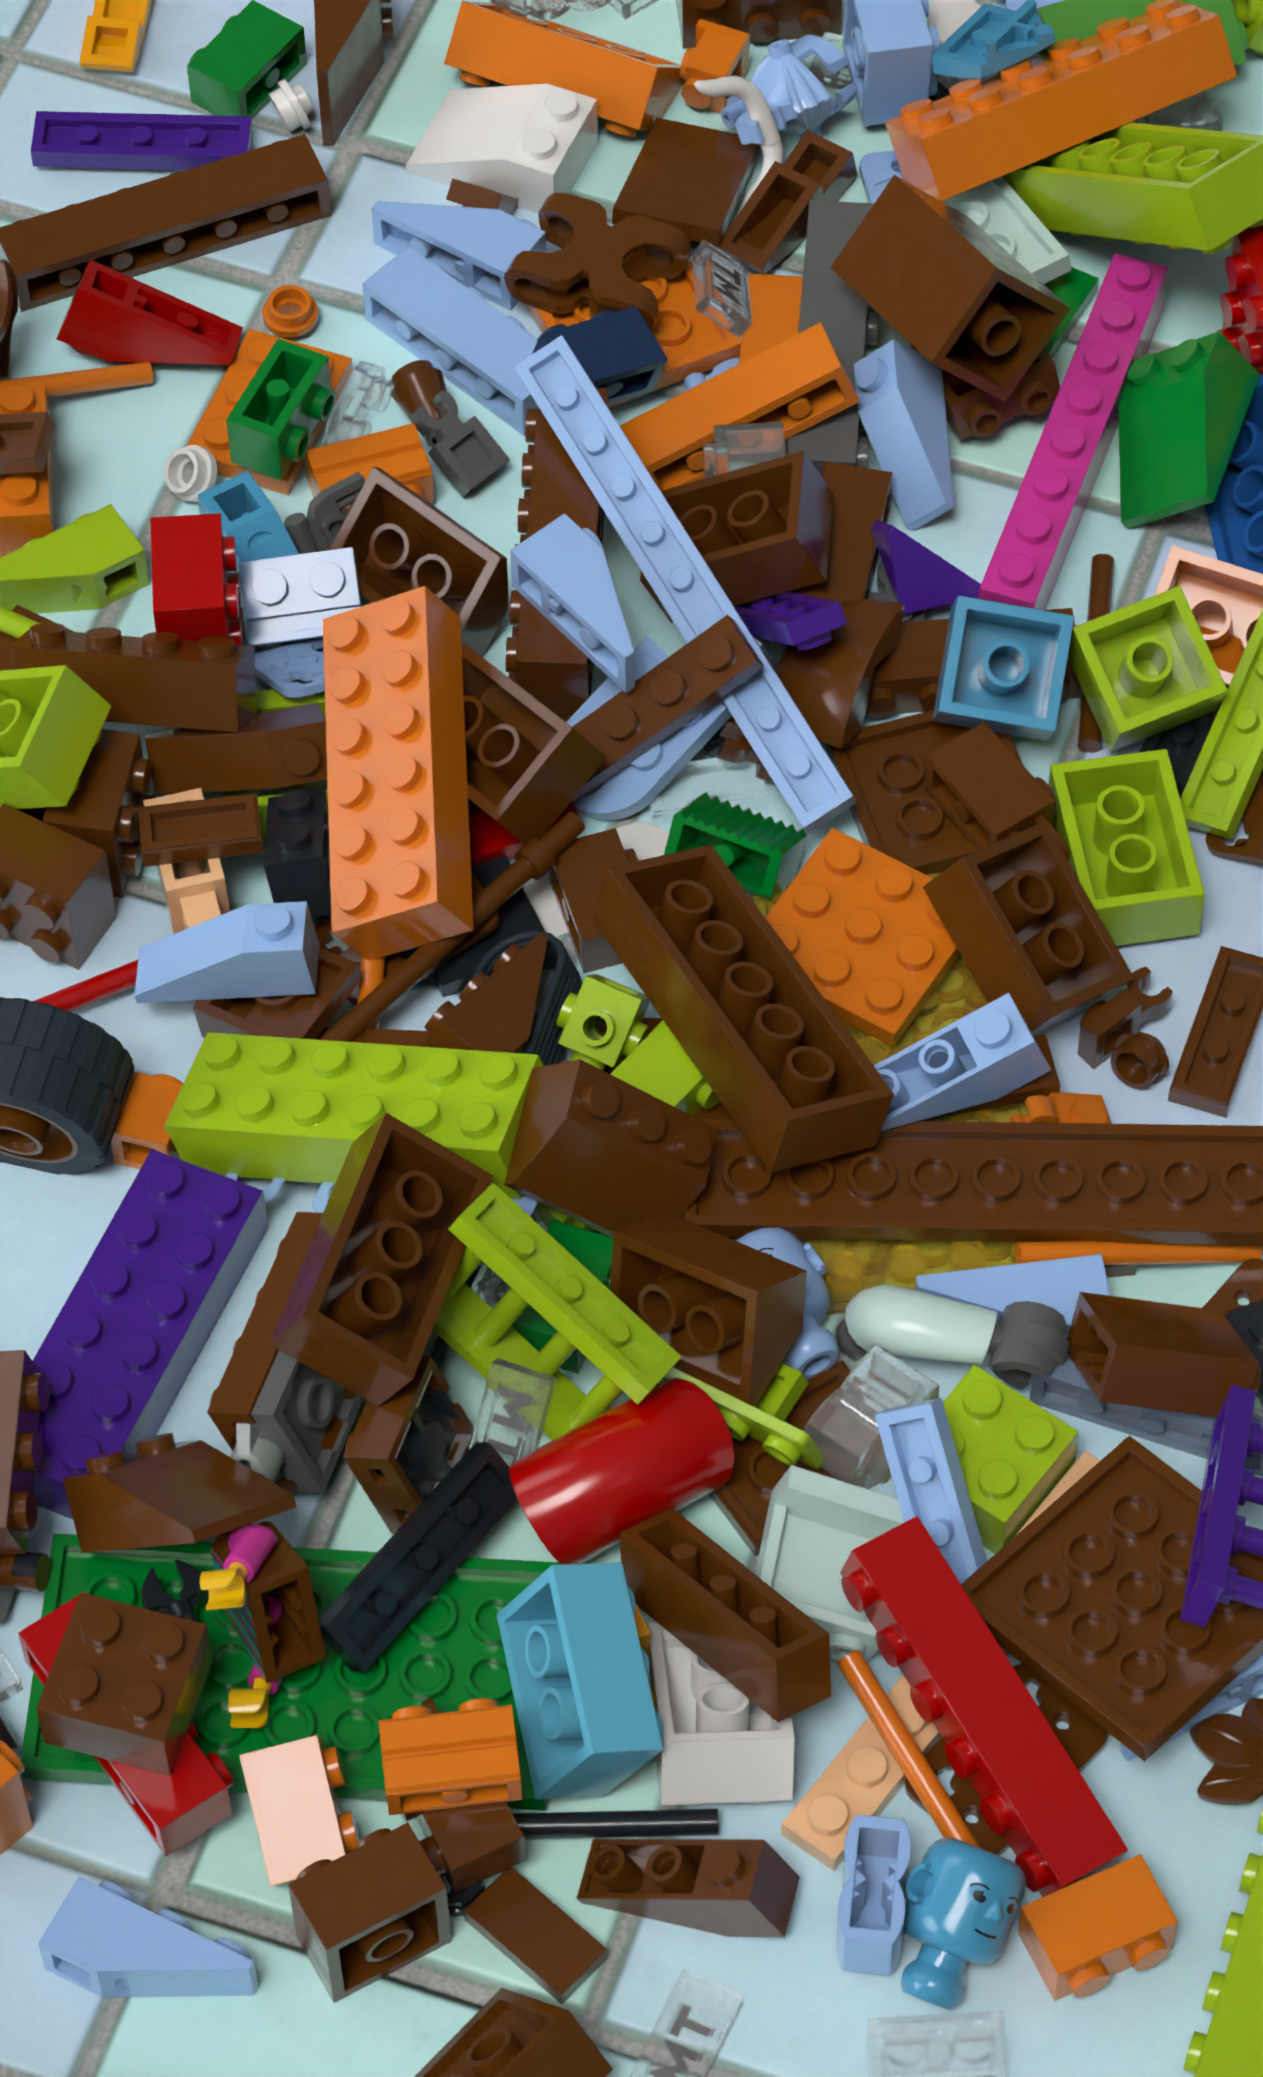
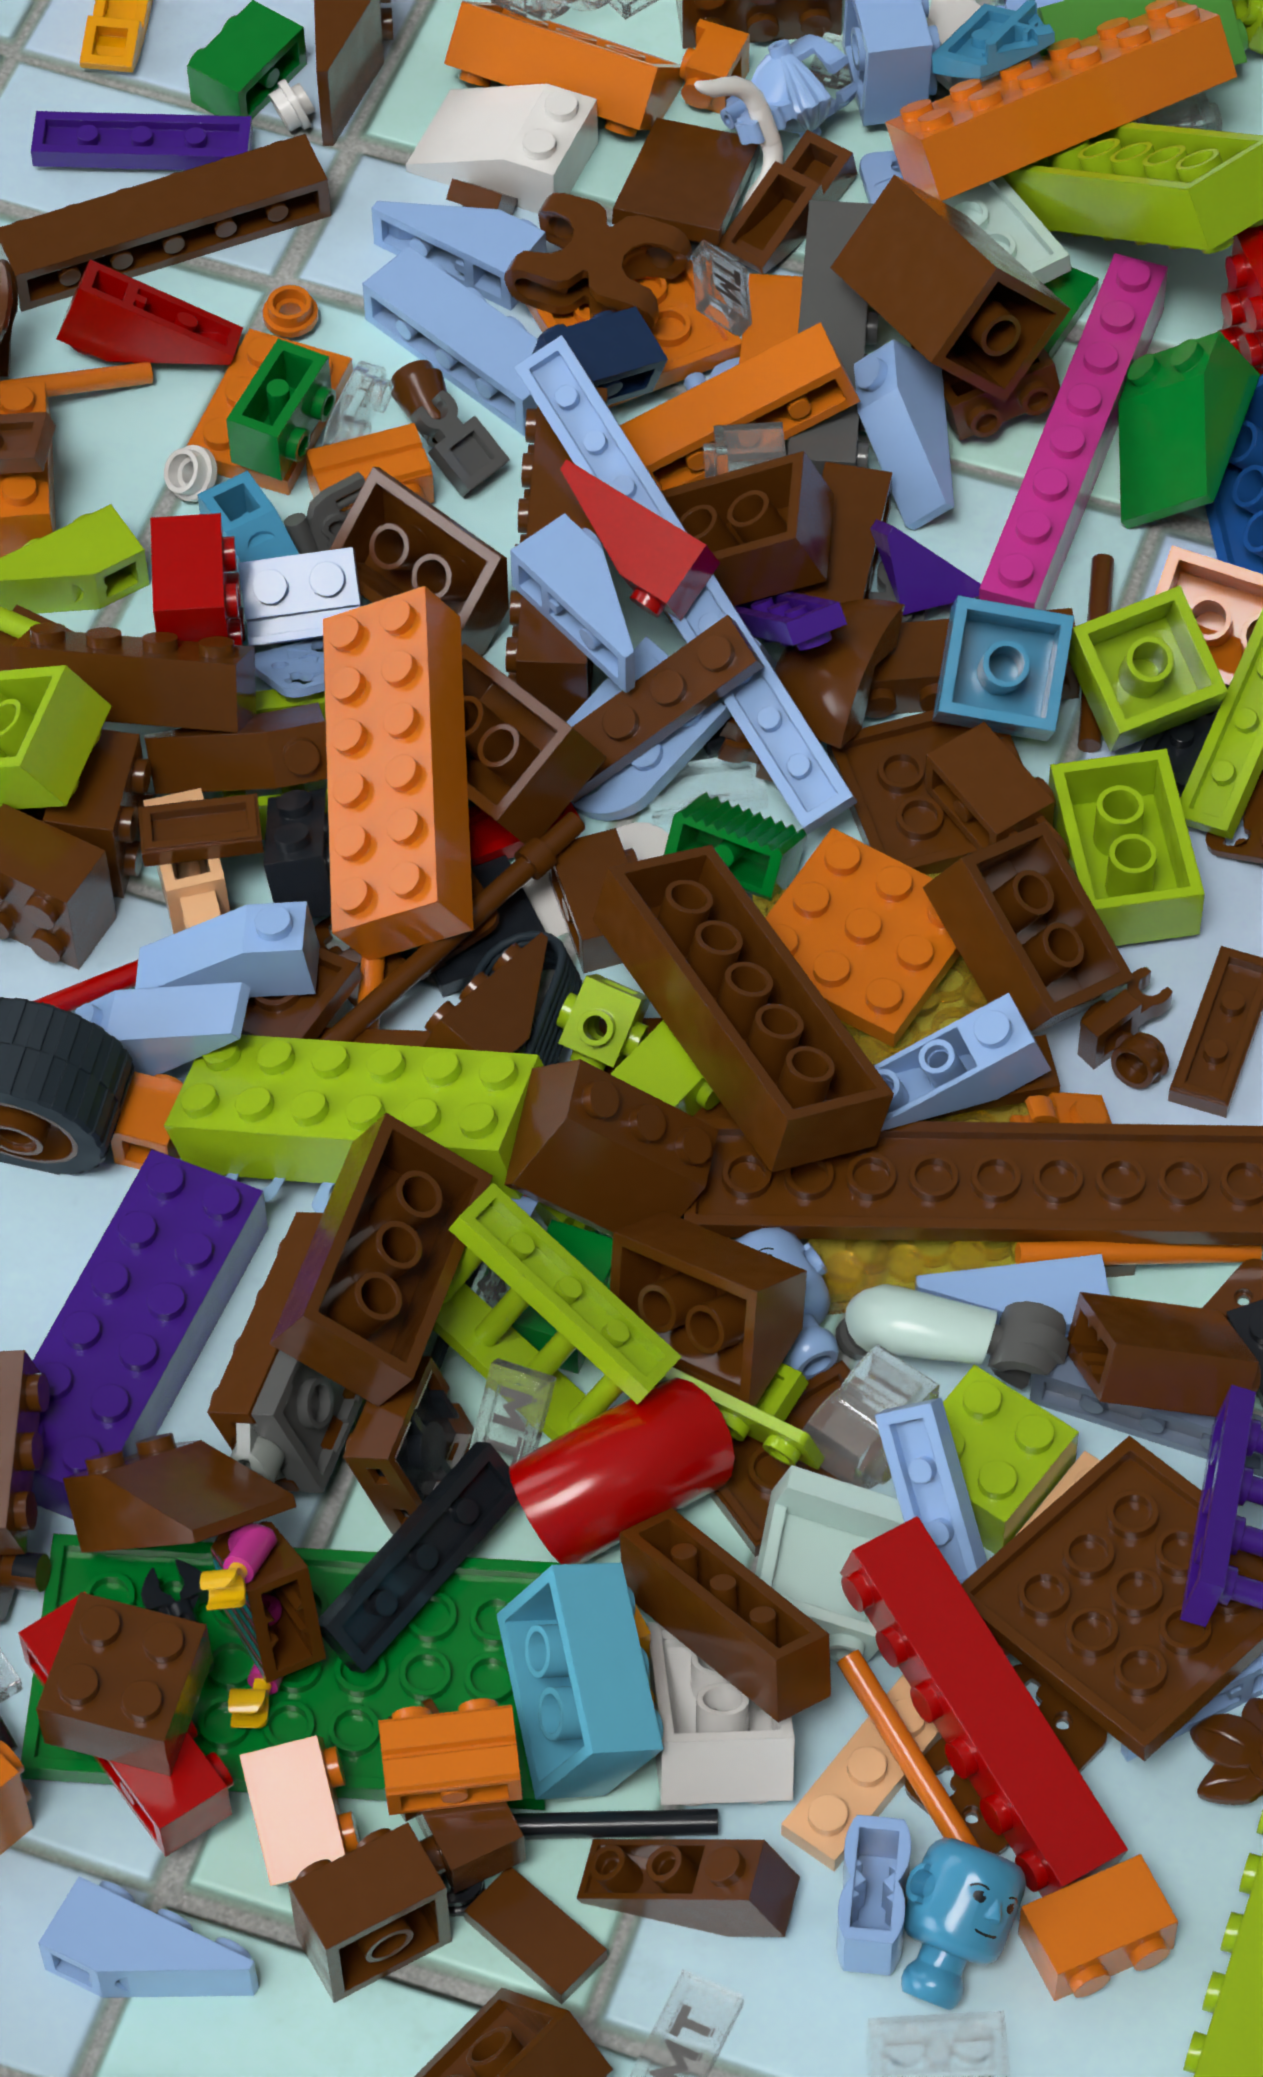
none -> light blue slope [75,982,251,1076]
none -> red slope [560,459,720,621]

